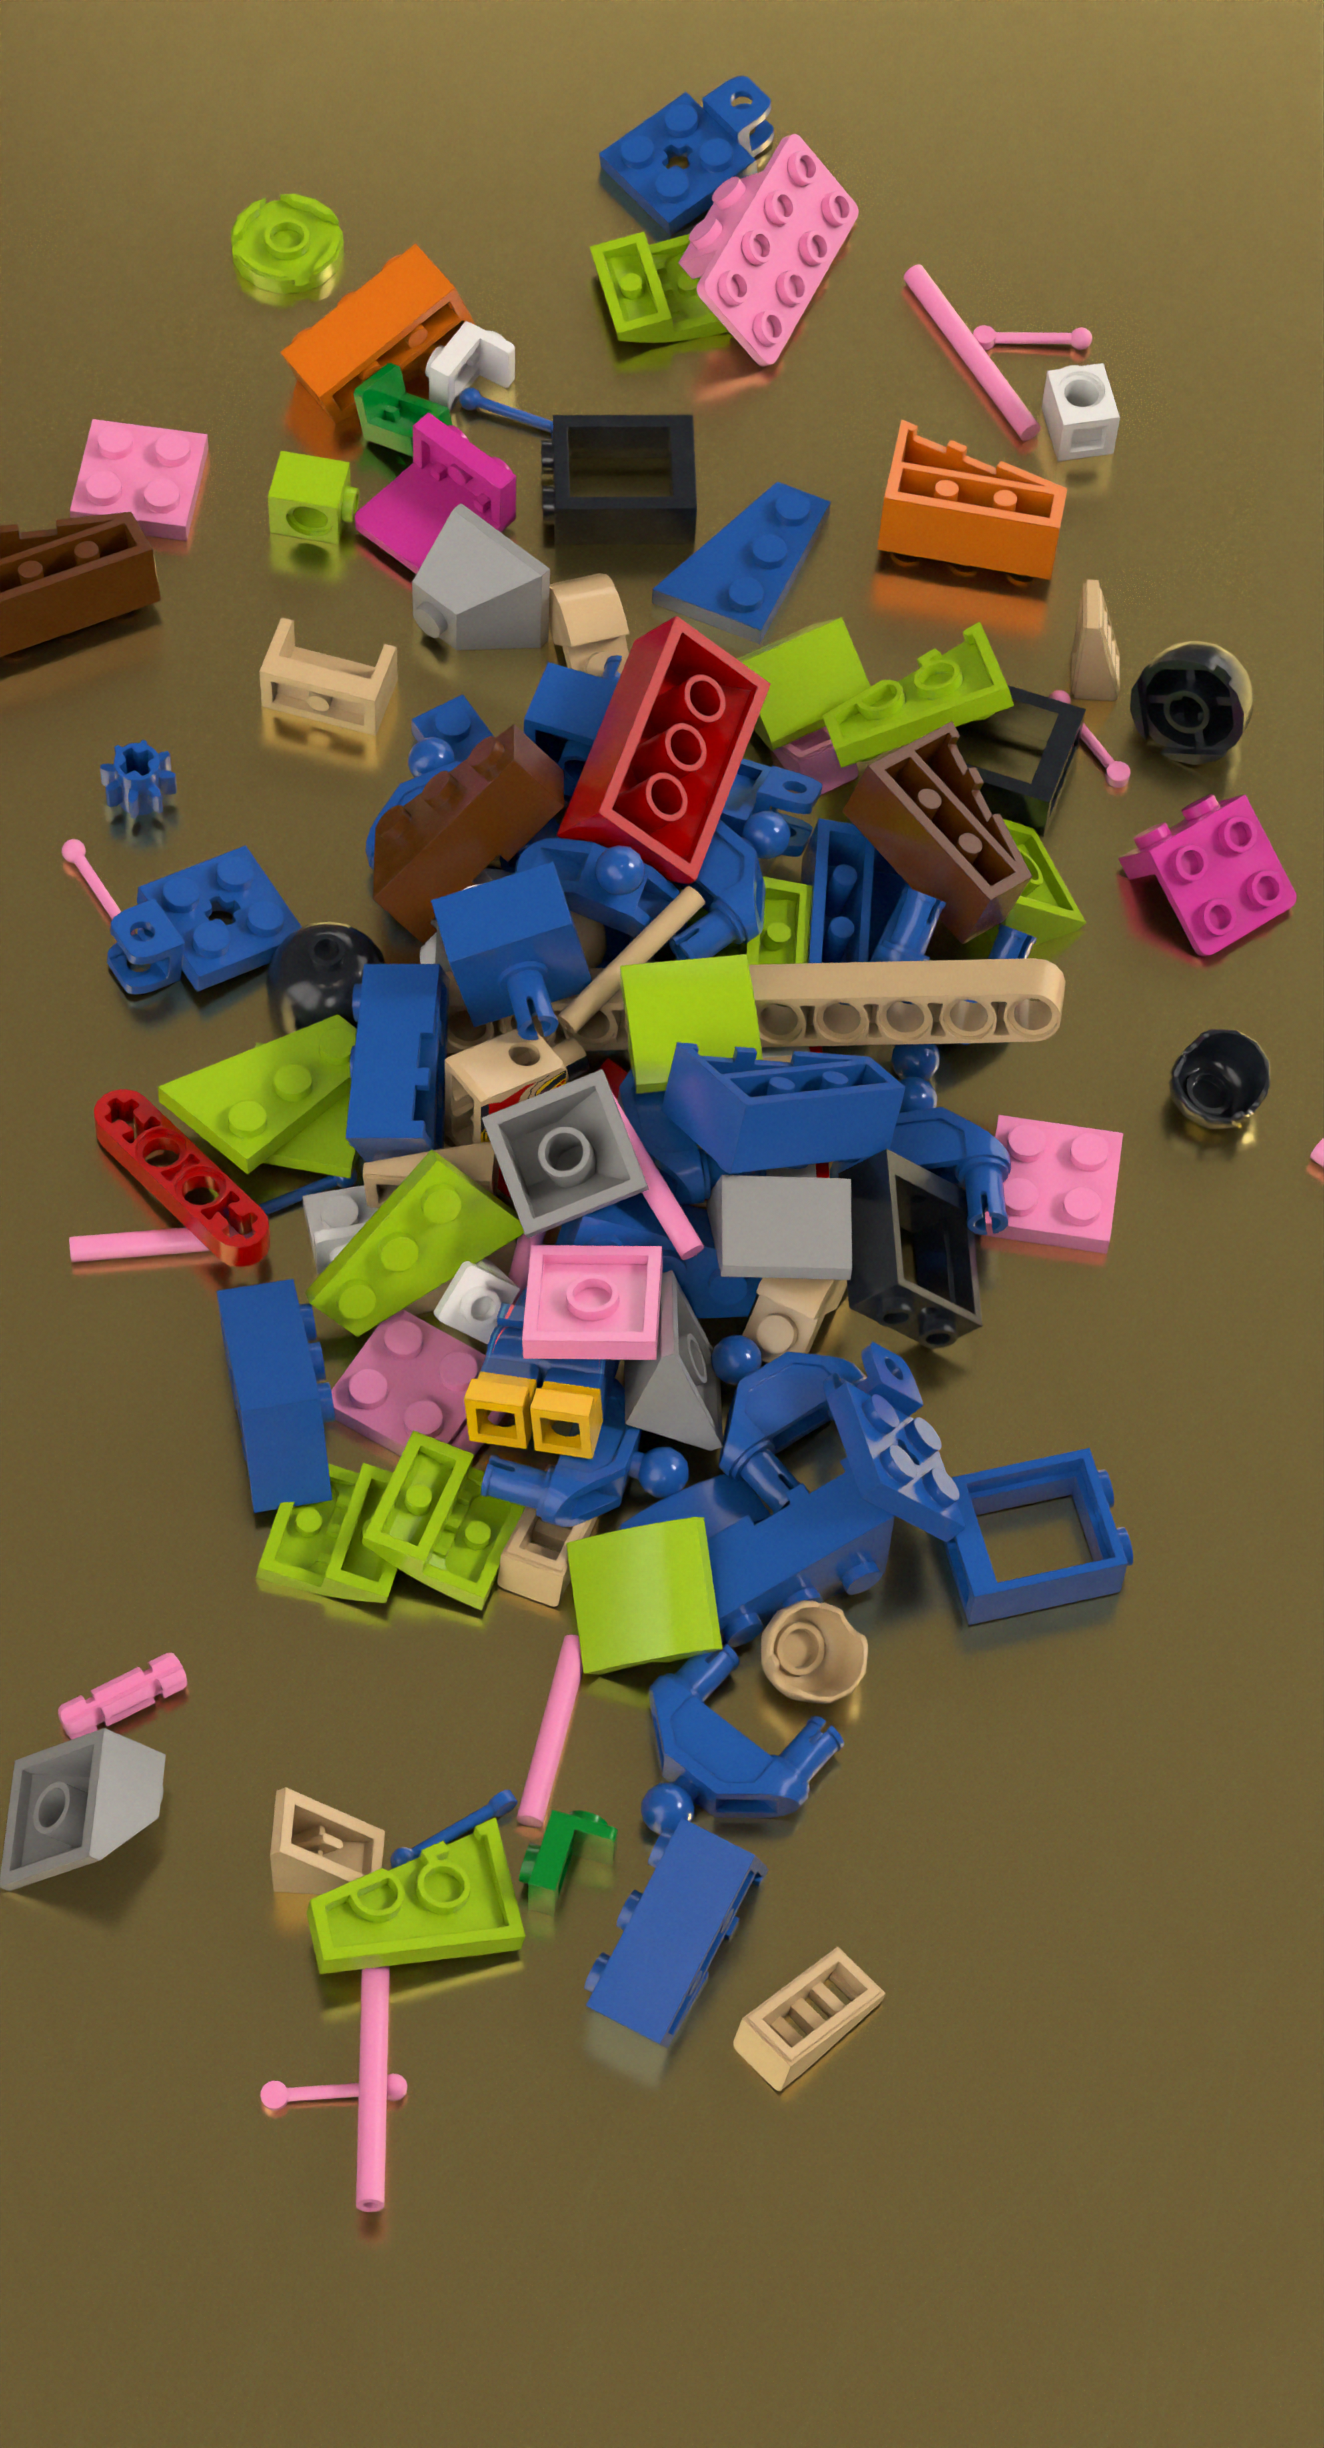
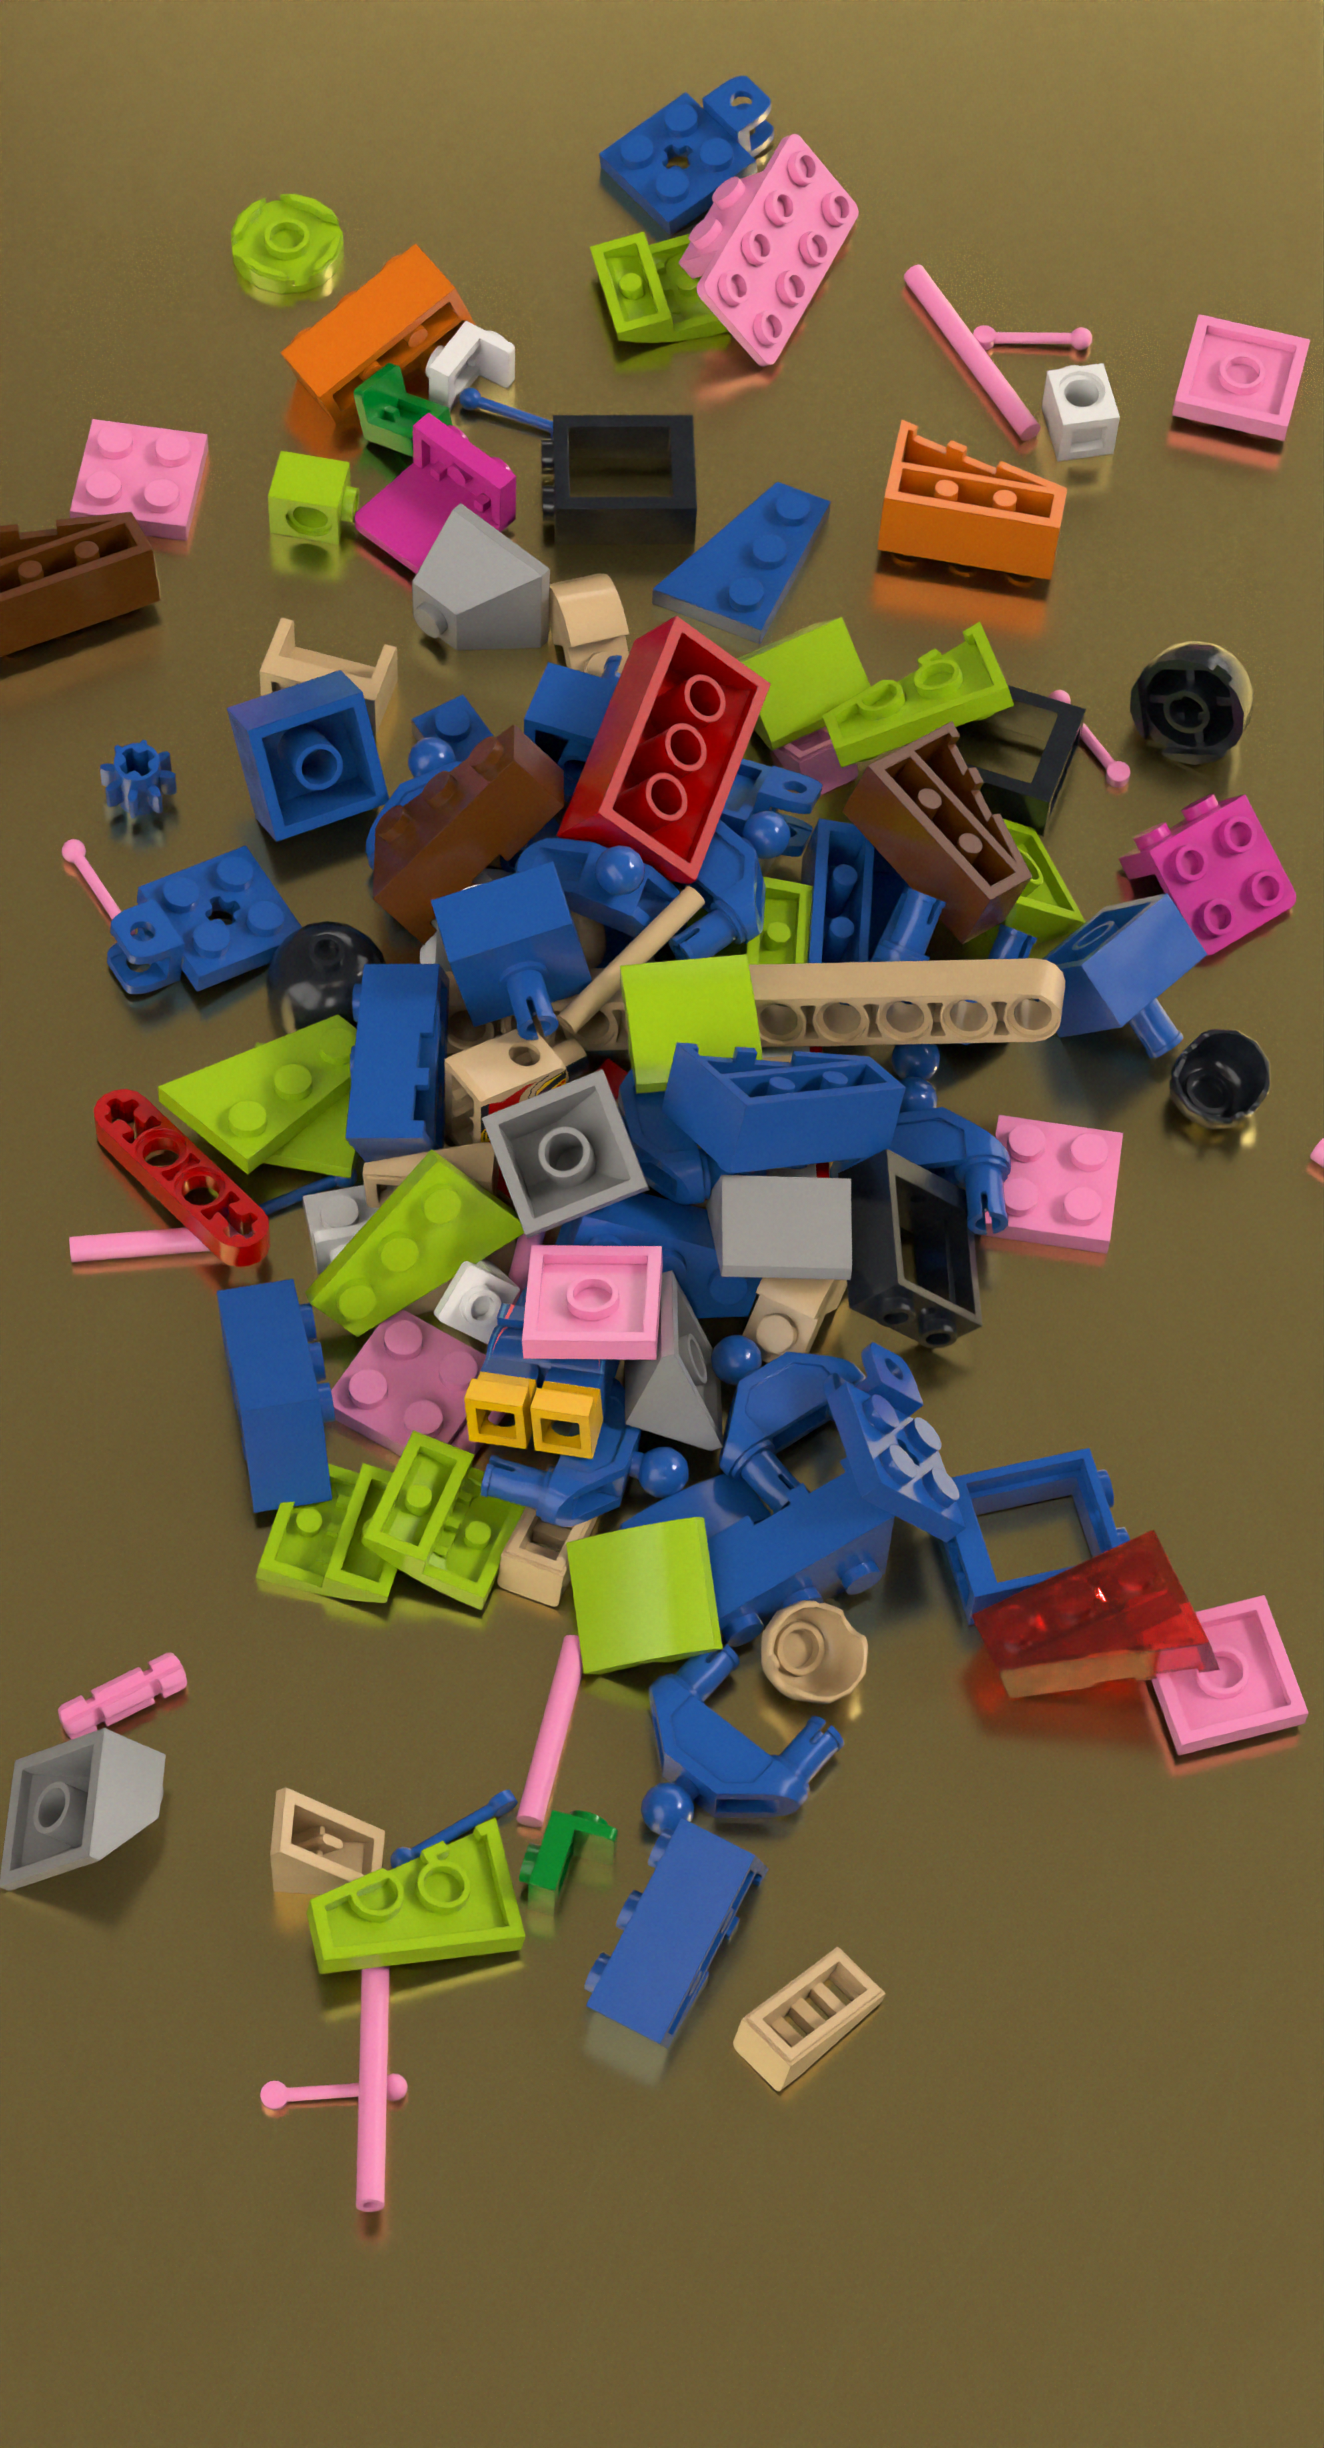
bright pink bar [612,1093,704,1260] -> none
tan slope [1071,579,1120,701] -> none
none -> blue brick [227,670,389,842]
none -> clear red wedge [971,1529,1220,1699]
none -> blue brick [1034,893,1208,1059]
none -> bright pink plate [1136,1595,1309,1756]
none -> bright pink plate [1172,314,1310,441]

